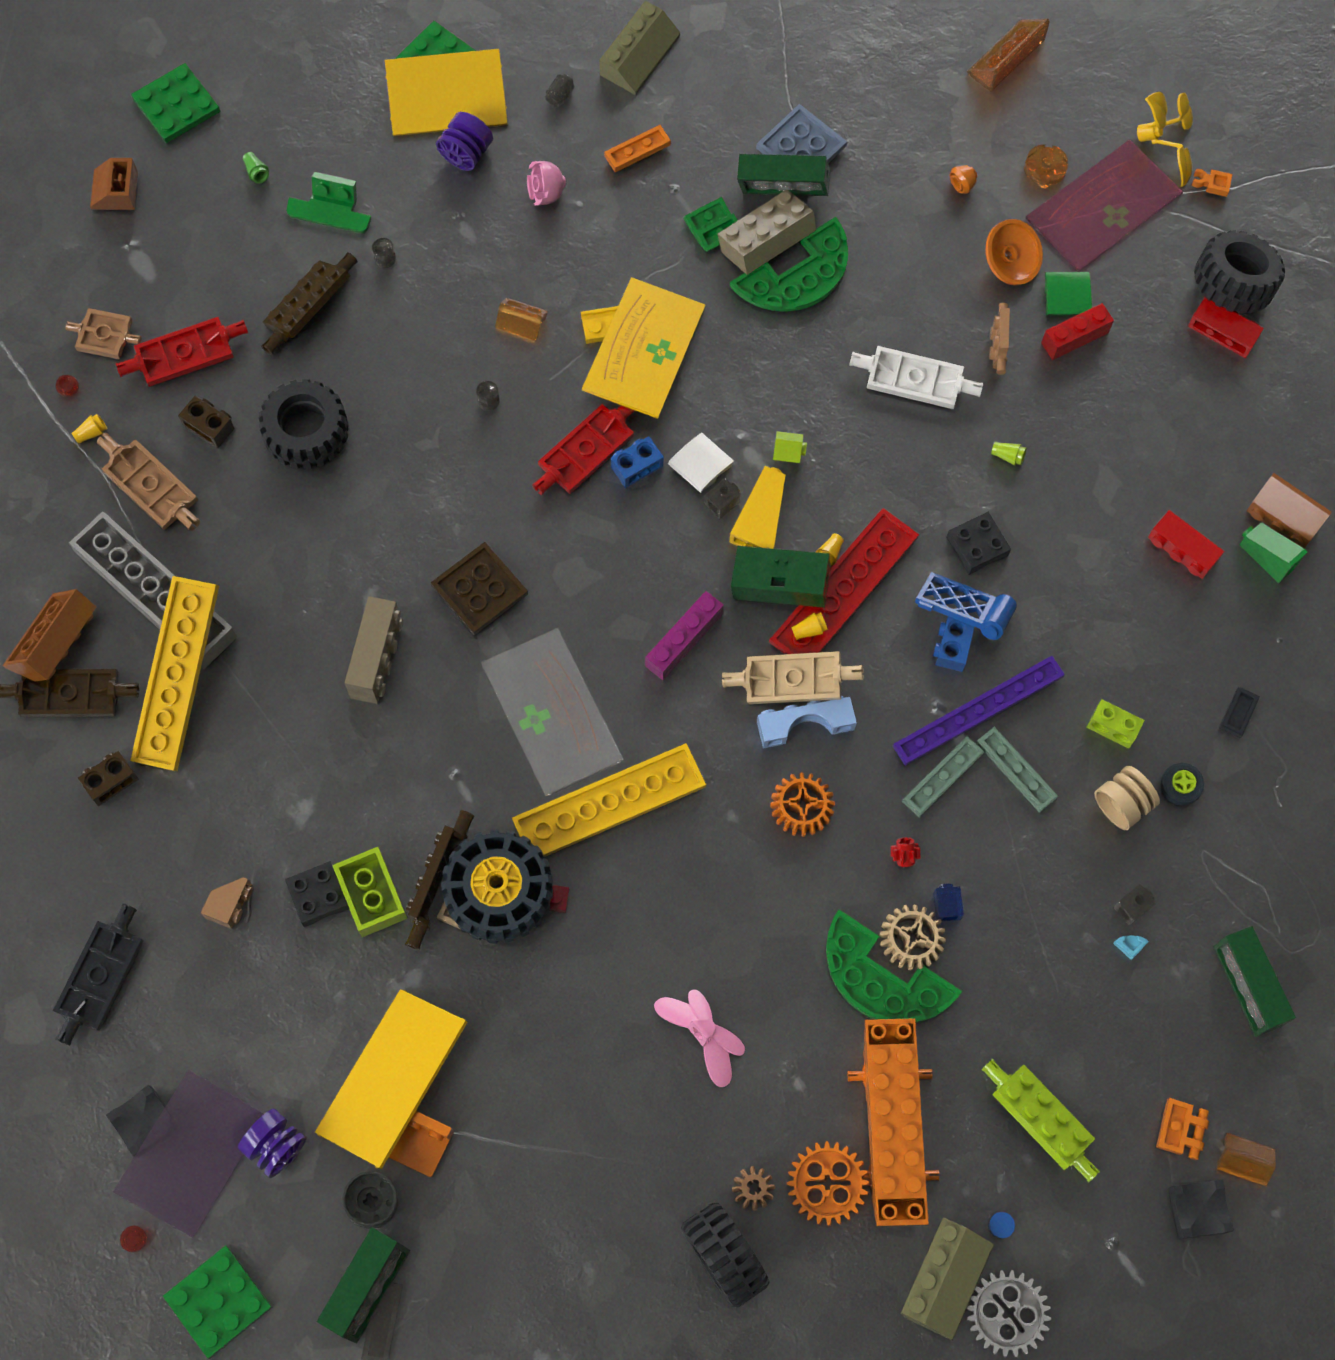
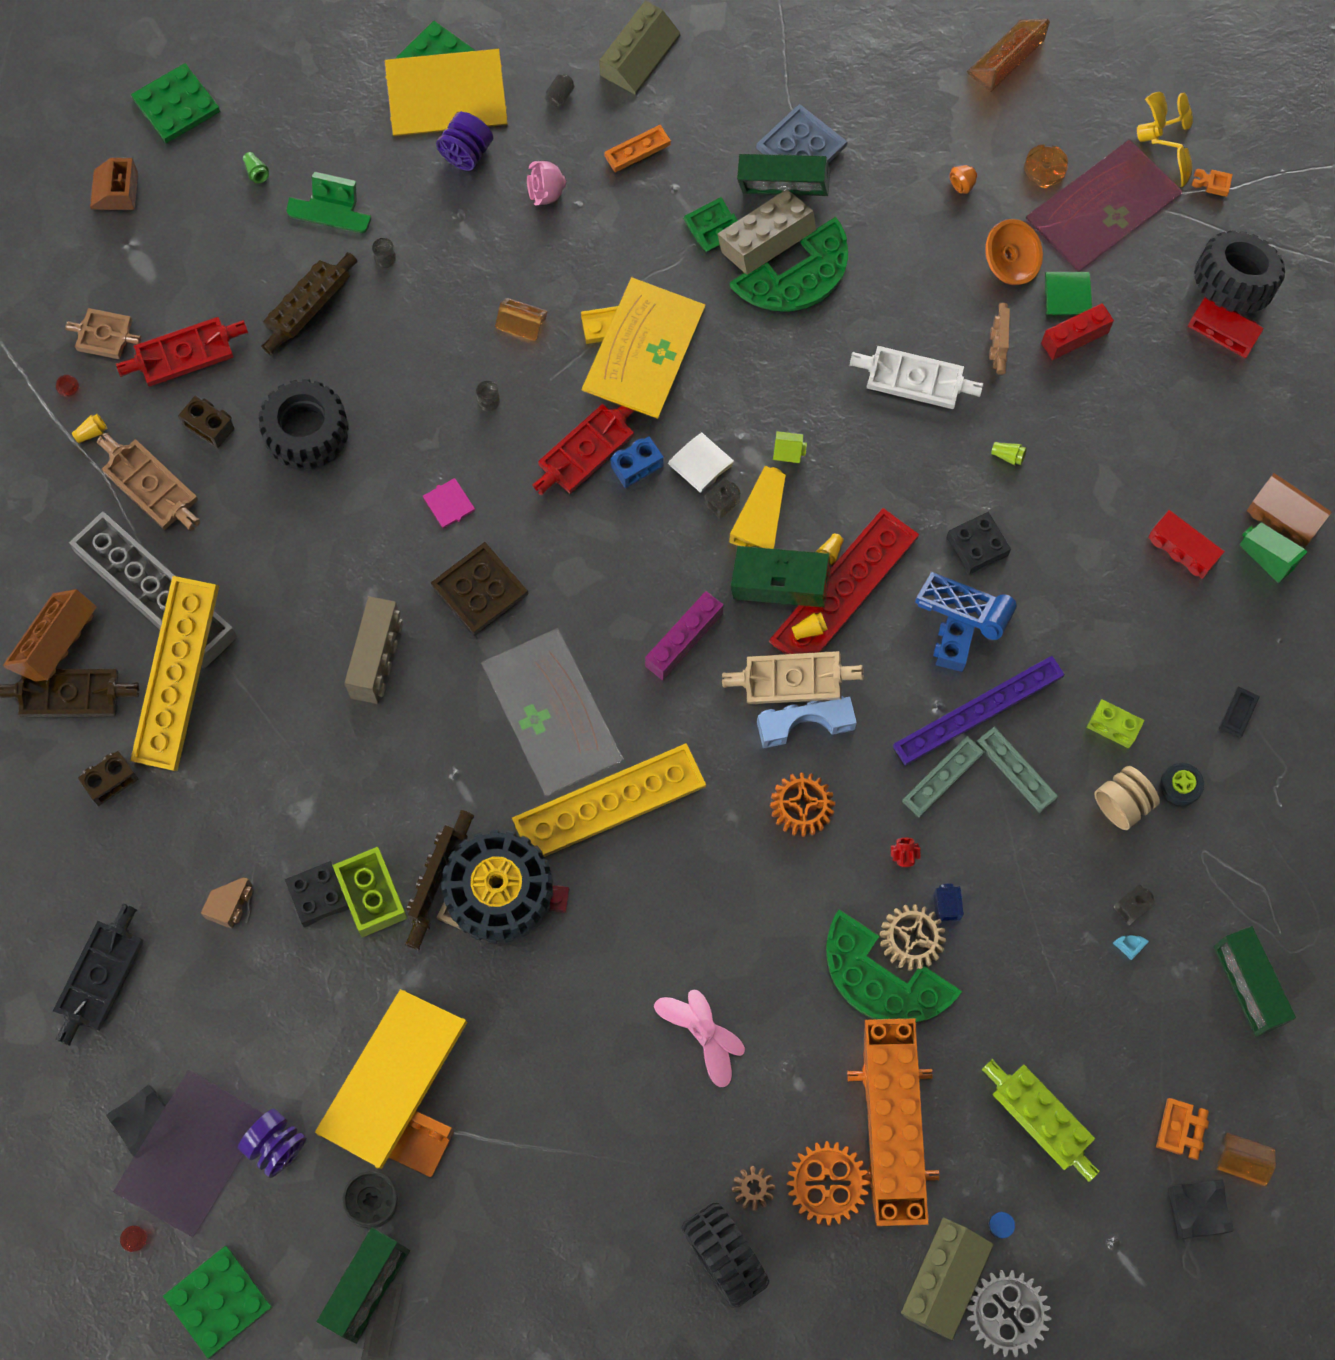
none -> dark pink piece [423,478,475,528]

